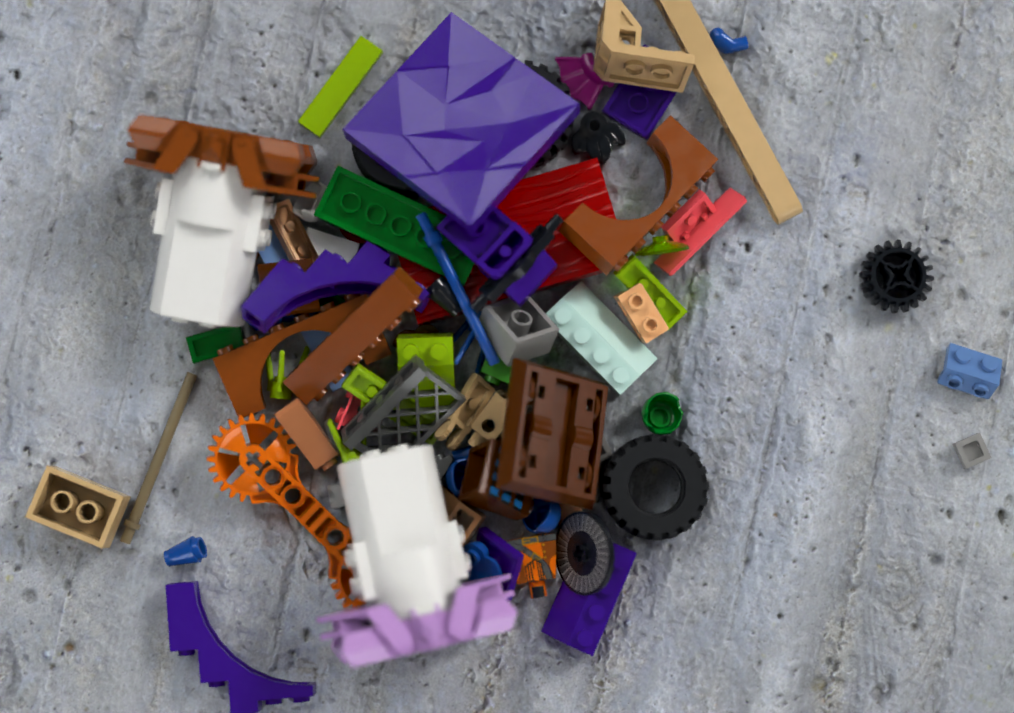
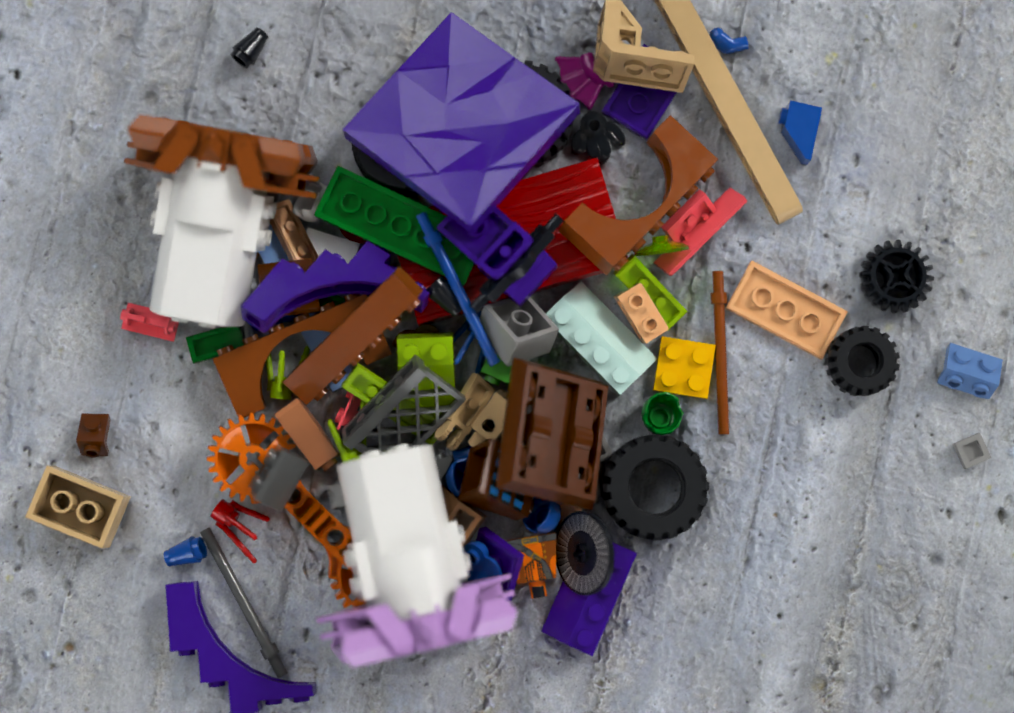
dark tan bar [120,372,197,544] -> none
lime tile [298,36,383,139] -> none
none -> reddish brown bracket [76,413,111,458]
none -> coral hinge [120,303,179,342]
none -> dark grey bar [200,527,287,678]
none -> red plant [210,499,270,563]
none -> black cone [231,27,269,68]
none -> dark grey slope [249,444,309,512]
none -> yellow plate [653,336,716,399]
none -> dark orange bar [710,271,729,435]
none -> light nougat tile [725,260,848,360]
none -> blue slope [778,100,822,165]
none -> black tyre [825,326,900,397]

